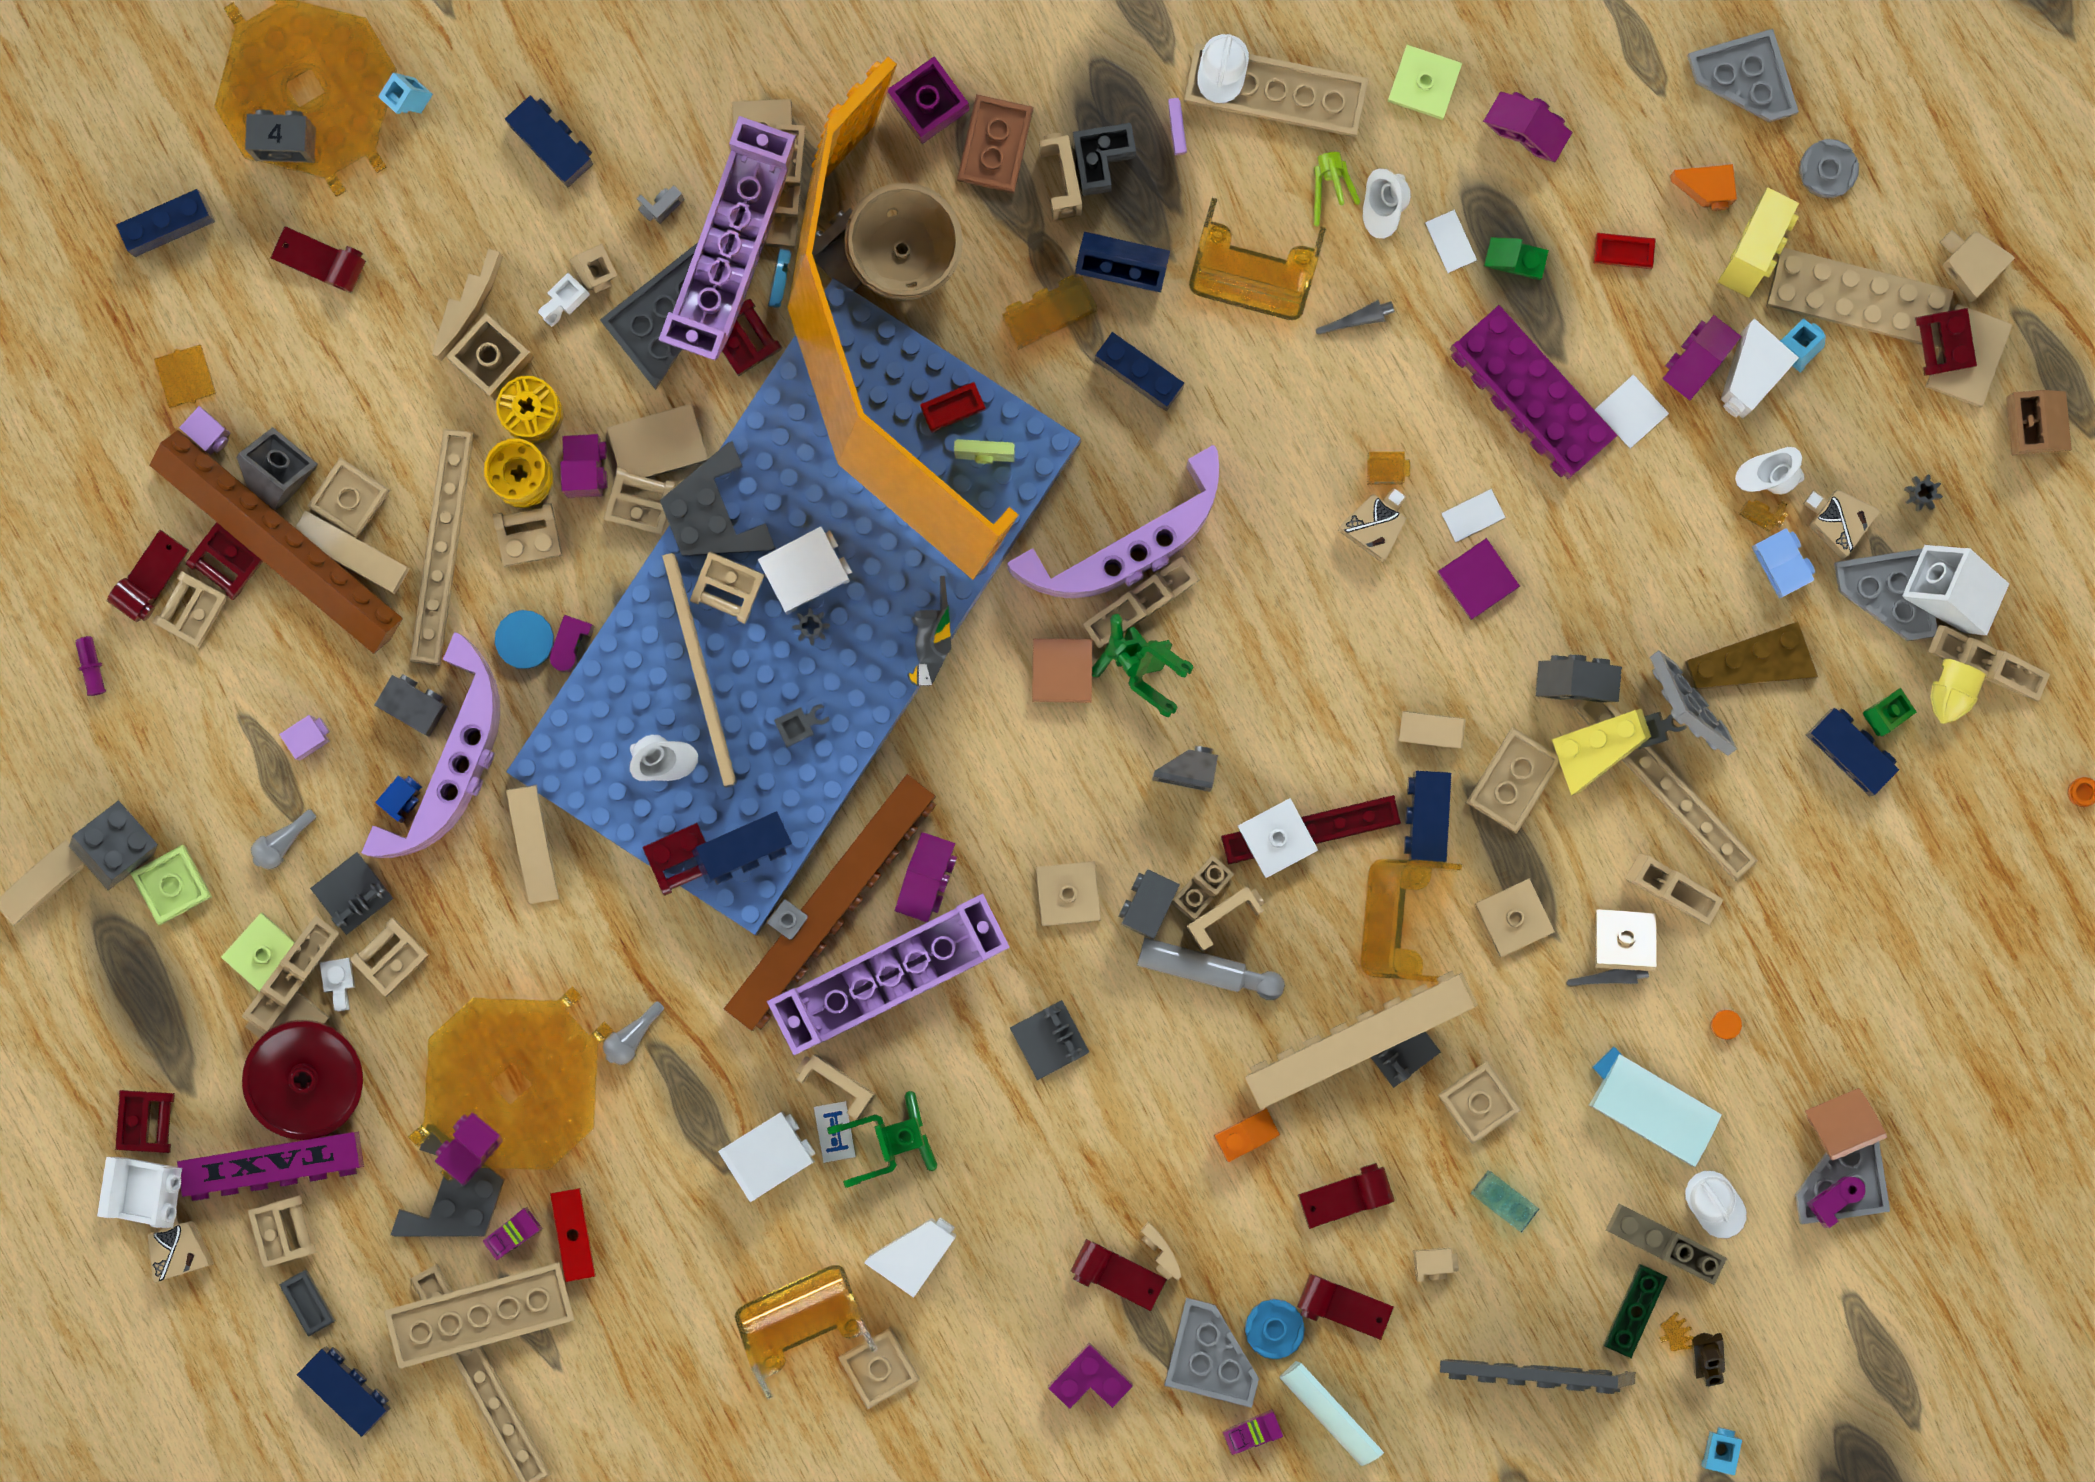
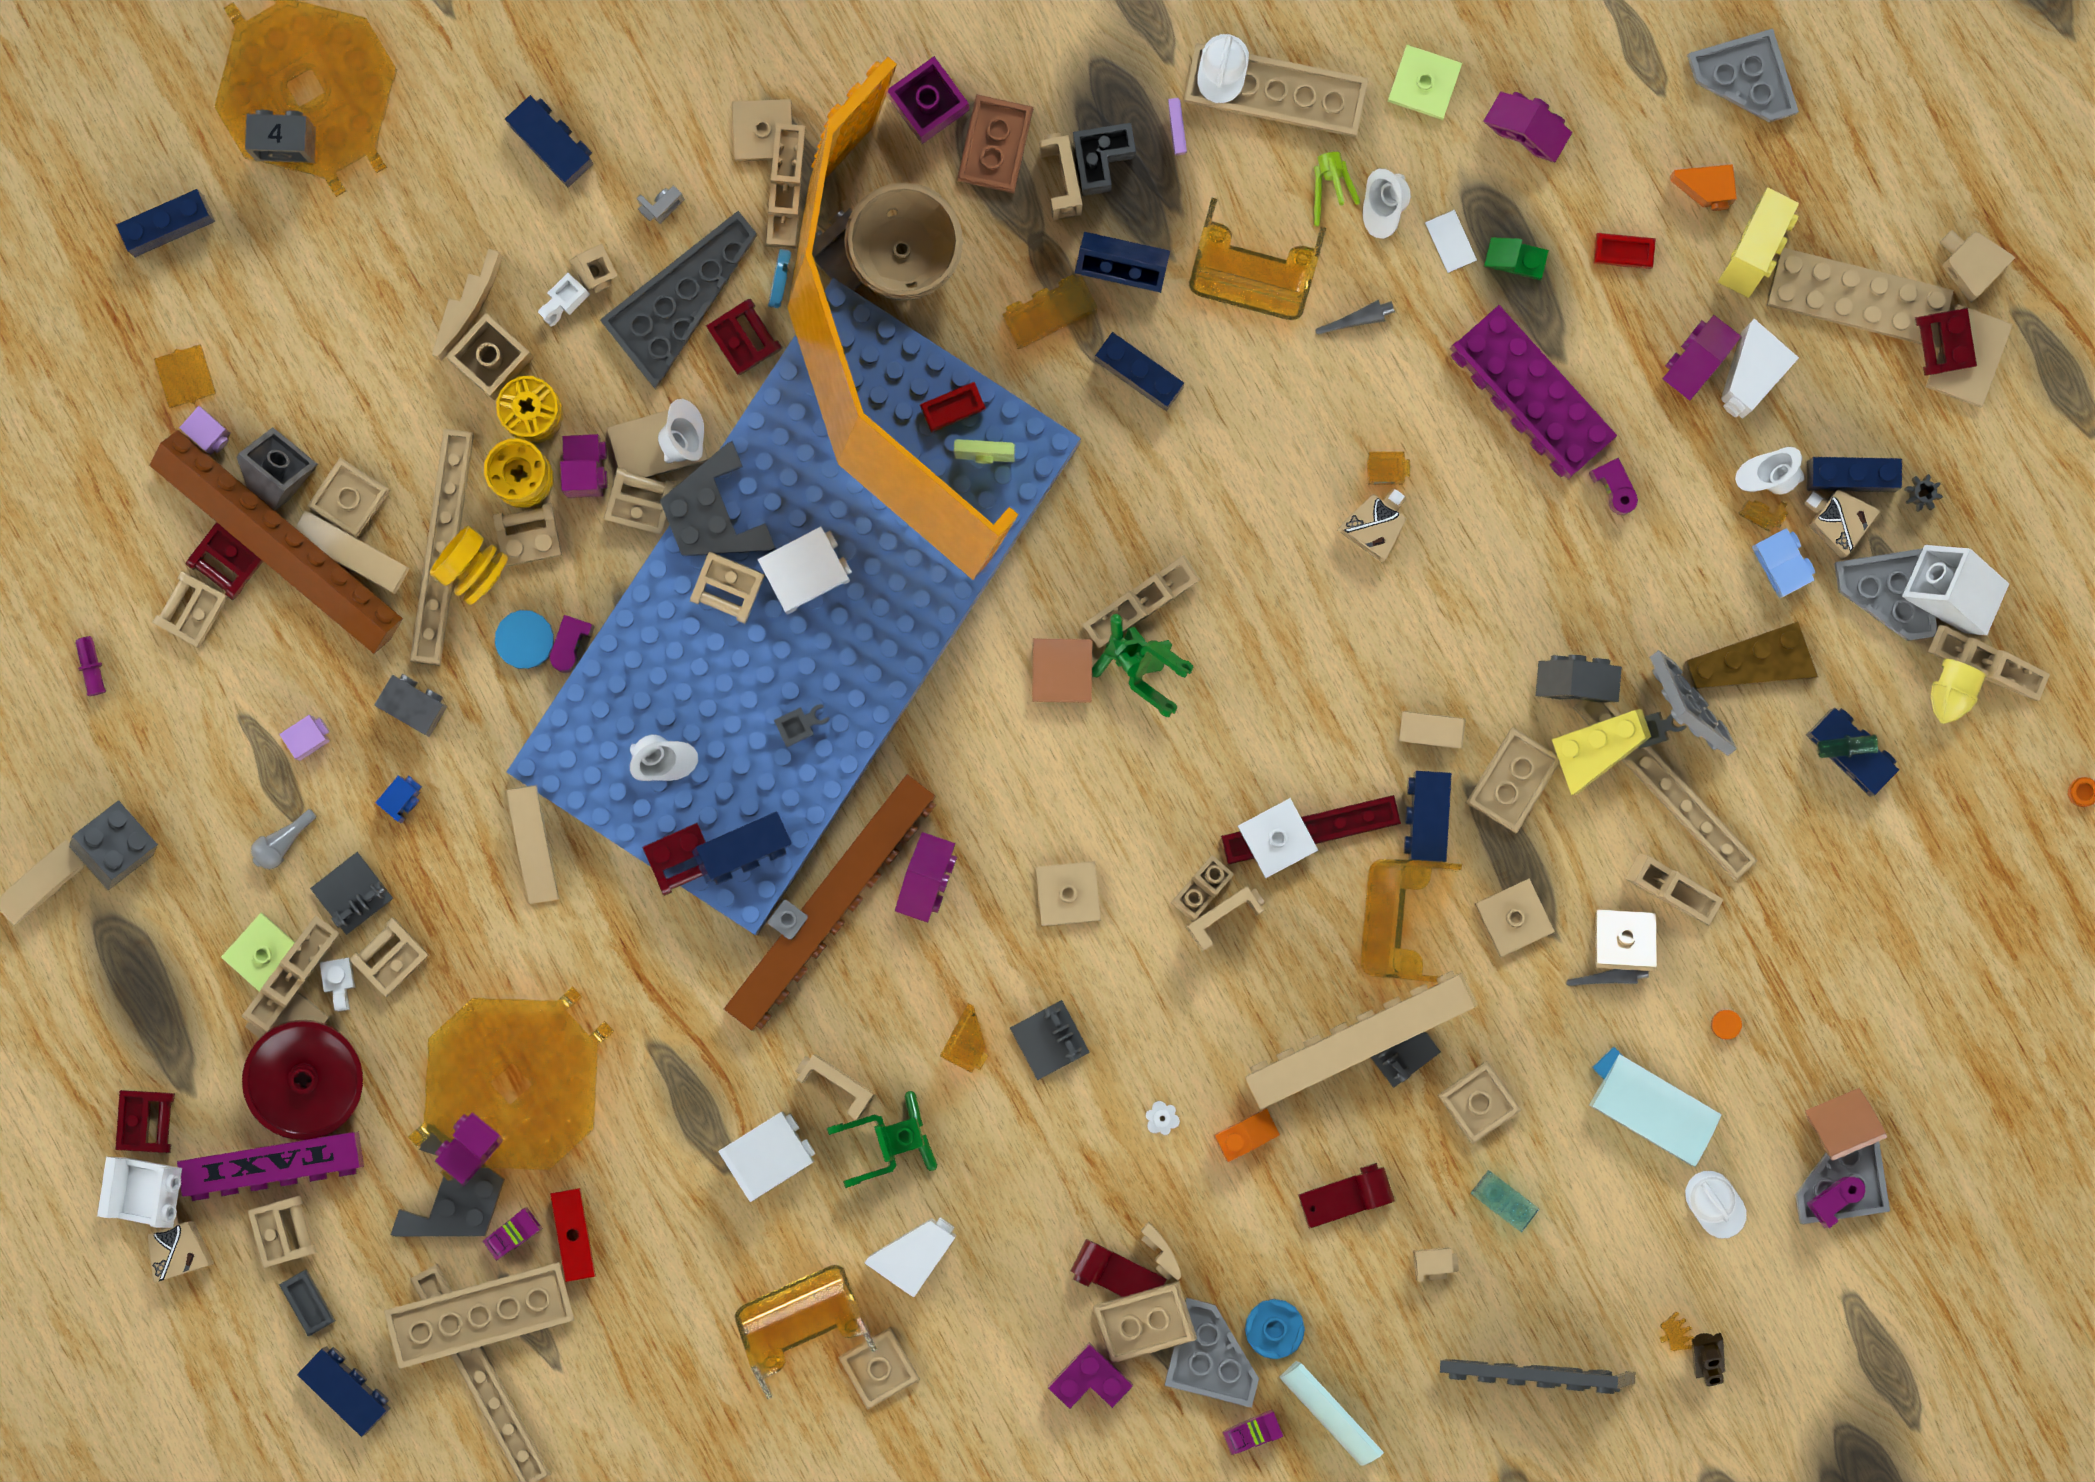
dark red door [107,530,189,623] -> none
yellowish green plate [130,845,212,925] -> none
dark red door [270,226,366,293] -> none
lavender slope [361,632,500,858] -> none
medium azure brick [378,73,433,114] -> none
light grey piece [603,1001,664,1065] -> none
lavender slope [659,116,796,361] -> none
tan tile [662,553,737,788] -> none
lavender slope [767,894,1010,1055] -> none
dark grey gear [792,608,830,646] -> none
white sticker [814,1101,856,1163] -> none
dark grey animal [907,576,951,686] -> none
lavender slope [1007,445,1219,598] -> none
dark grey brick [1118,869,1180,939] -> none
light grey piece [1137,937,1285,1000] -> none
flat silver slope [1152,746,1218,792] -> none
dark red door [1297,1274,1394,1340] -> none
magenta tile [1437,538,1520,620] -> none
white sticker [1441,489,1506,542] -> none
white sticker [1595,375,1669,448] -> none
dark green tile [1603,1264,1667,1358] -> none
dark tan slope [1606,1203,1727,1285] -> none
medium azure brick [1701,1427,1742,1475] -> none
medium azure brick [1780,318,1826,373] -> none
light grey tile [1799,139,1859,199] -> none
green slope [1863,688,1917,737] -> none
medium nougat slope [2006,390,2072,456] -> none
none -> yellow wheel [430,525,508,605]
none -> white piece [658,399,704,463]
none -> clear yellow slope [940,1003,988,1073]
none -> tan tile [1093,1281,1197,1364]
none -> white plant [1146,1101,1180,1135]
none -> magenta leg [1589,457,1638,515]
none -> dark blue brick [1807,457,1902,492]
none -> clear green axle [1817,734,1878,759]

